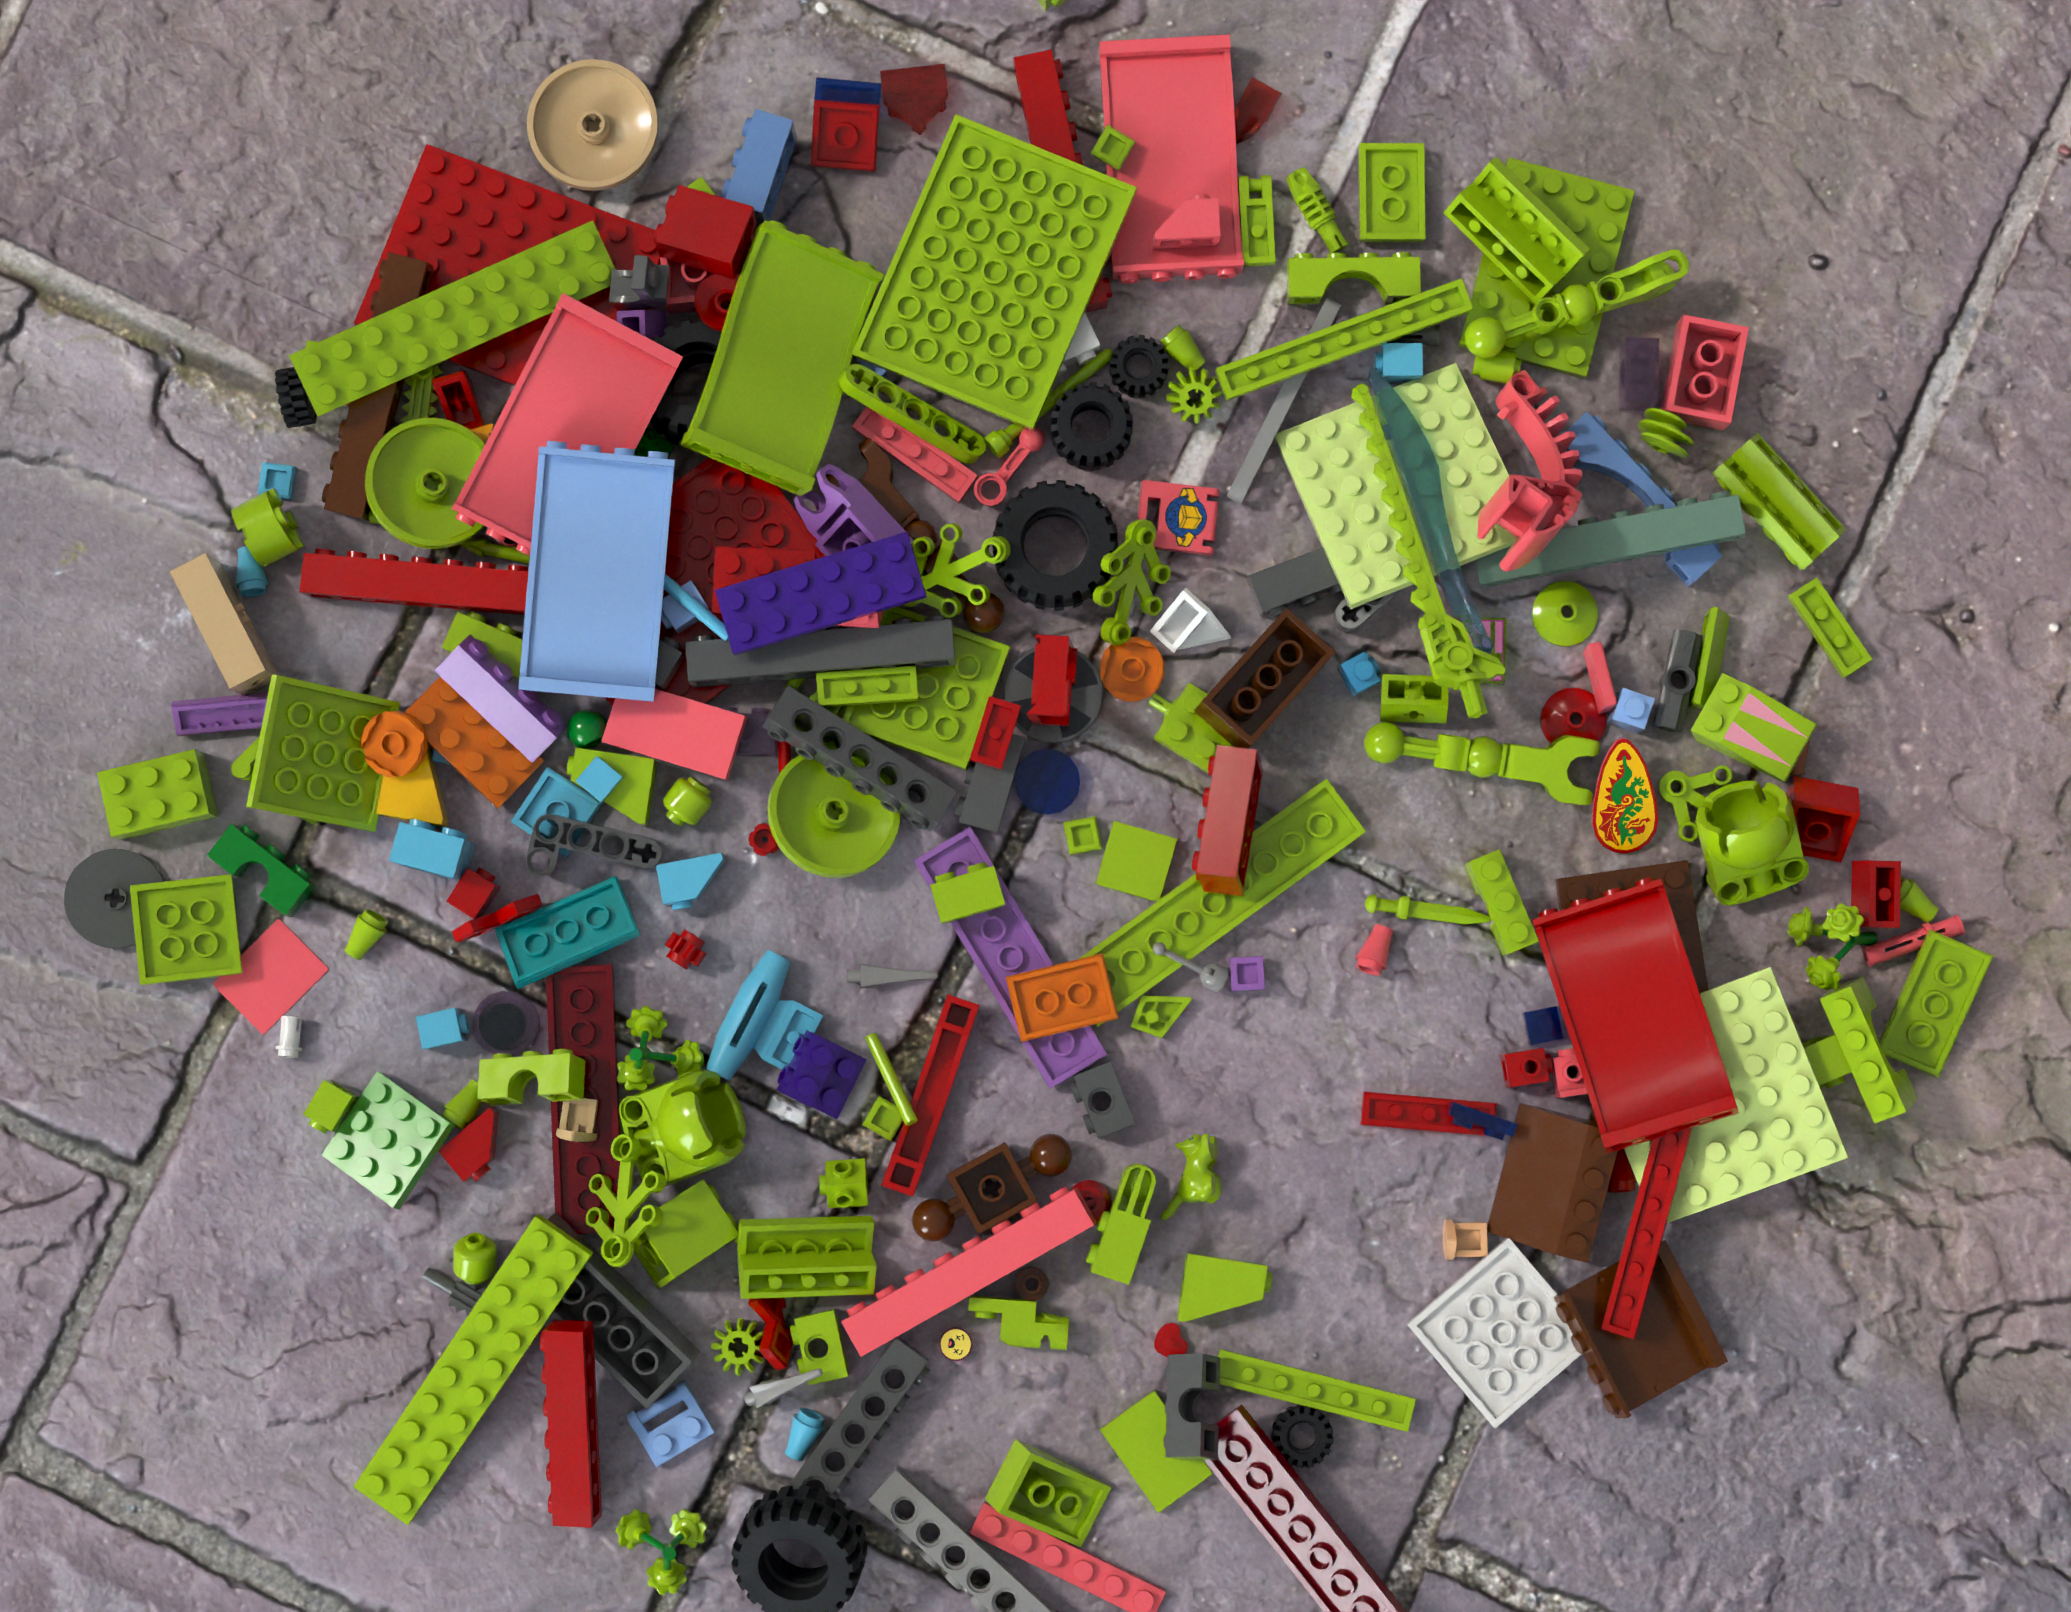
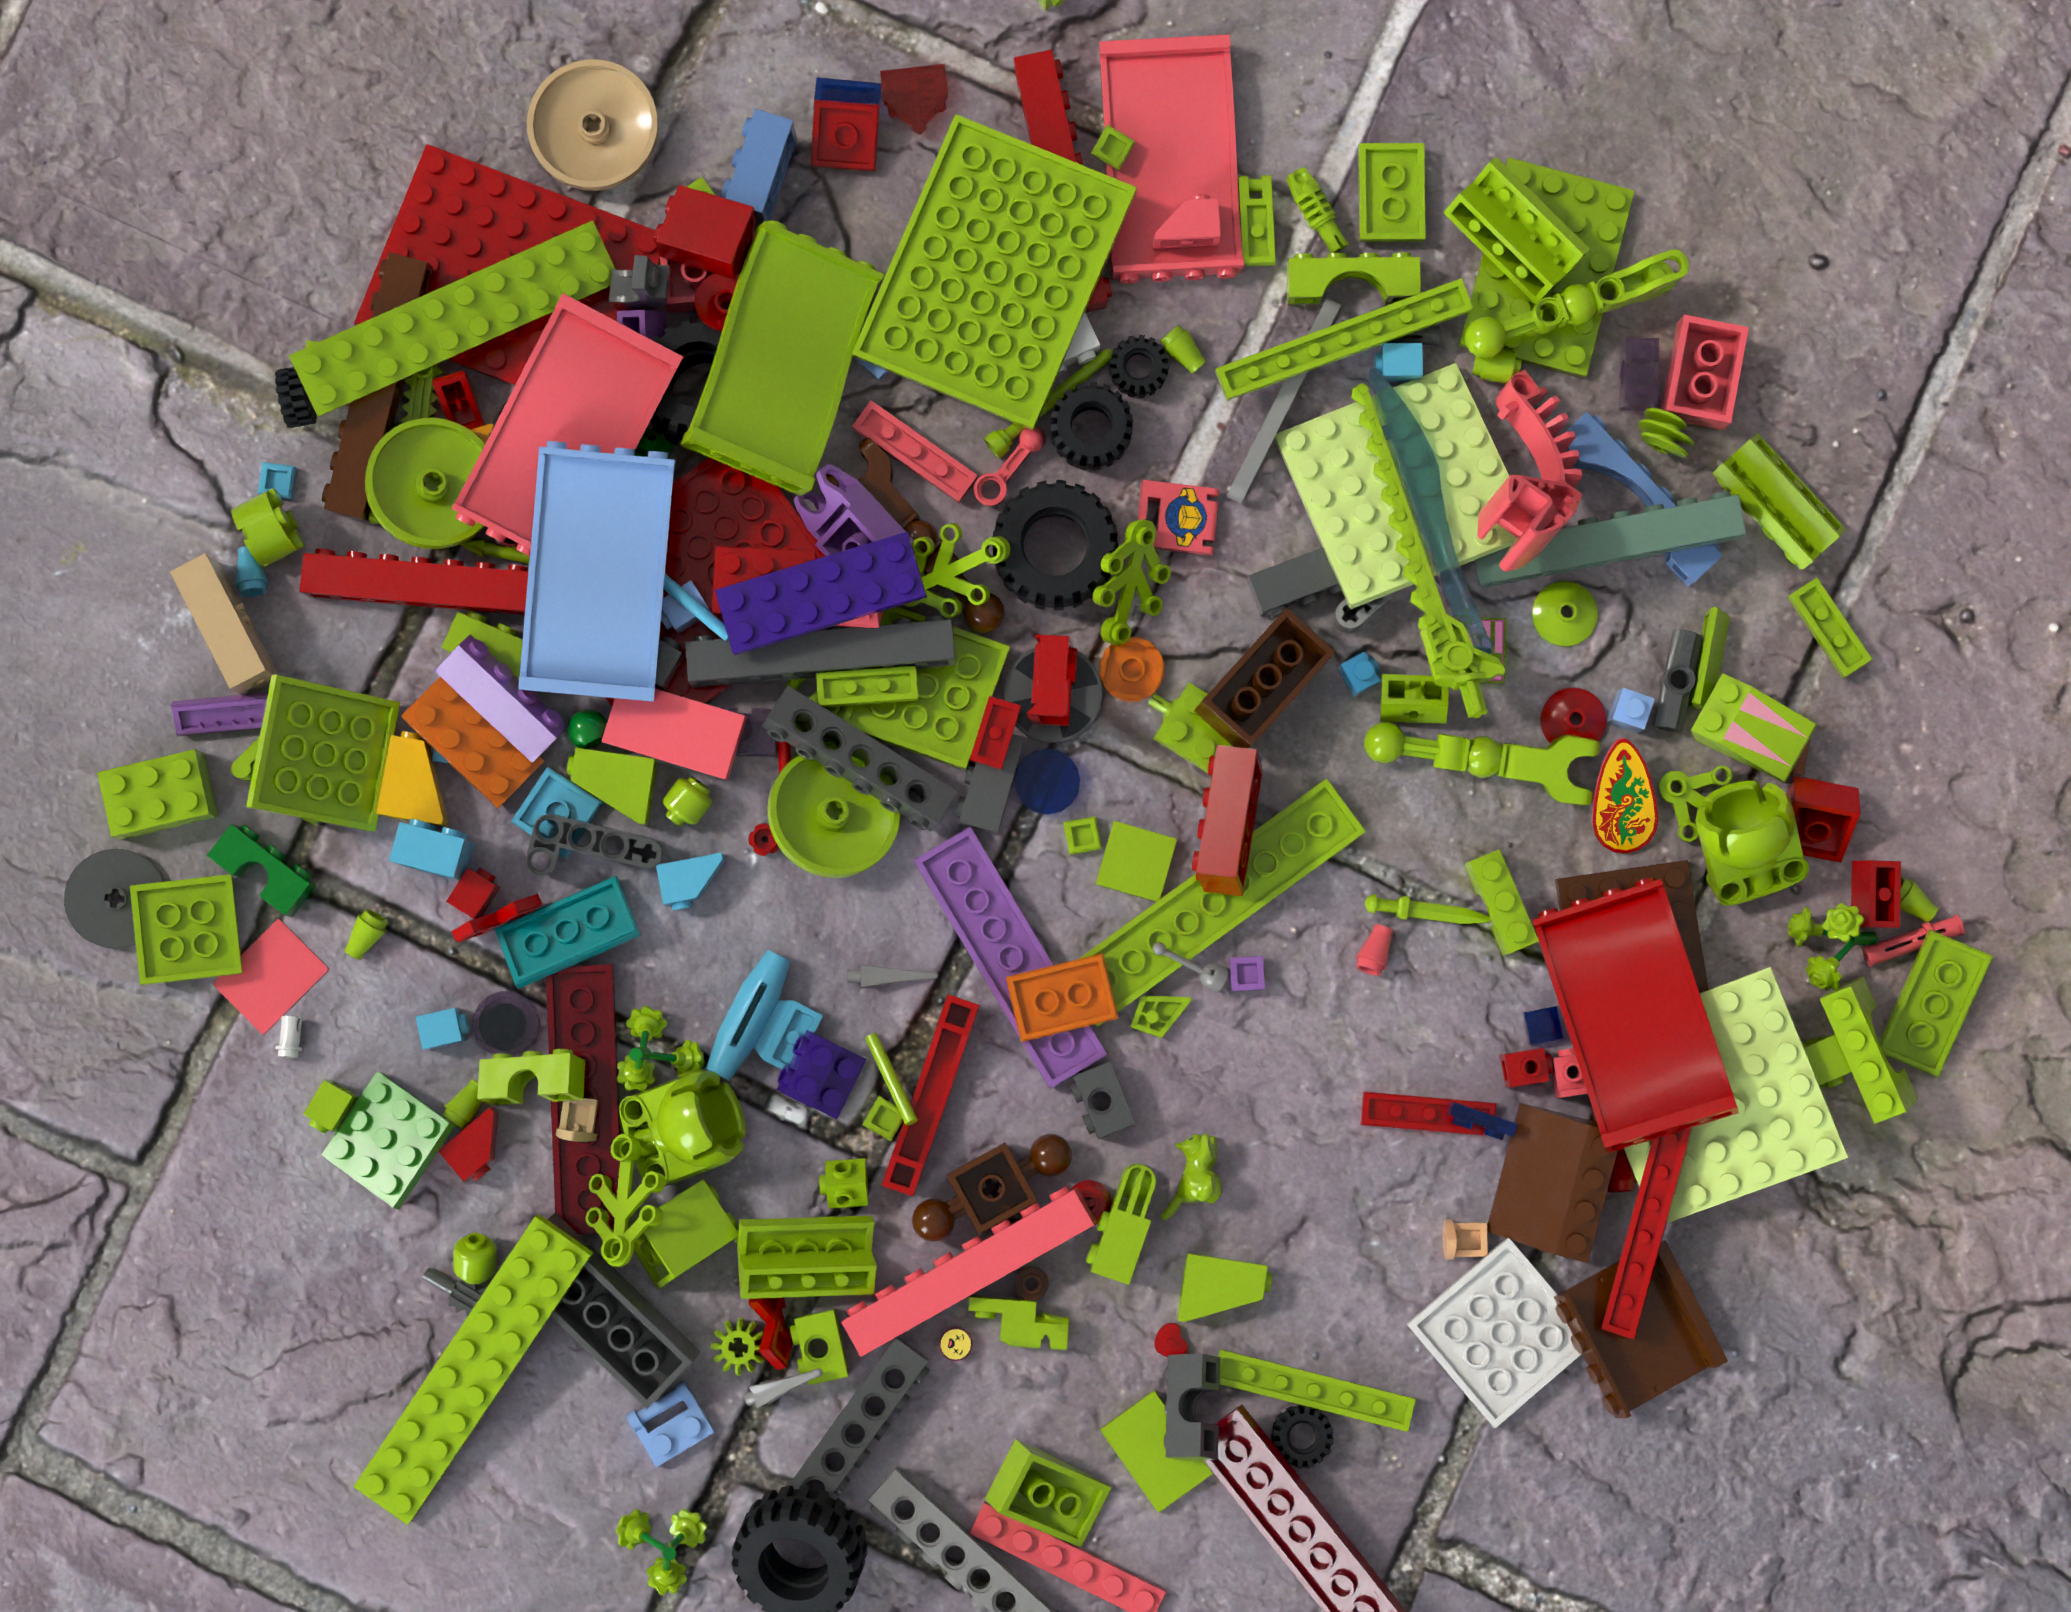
orange tile [361,710,428,777] -> none
red brick [540,1320,602,1528] -> none
medium azure tile [575,756,623,803] -> none
red gear [665,929,707,970] -> none
medium azure cone [785,1408,825,1461] -> none
lime beam [839,364,986,464] -> none
lime brick [930,862,1006,925] -> none
white slope [1150,588,1232,653] -> none
lime gear [1166,367,1222,424] -> none
clear red plate [1234,77,1282,144] -> none
coral tile [1583,641,1617,714] -> none

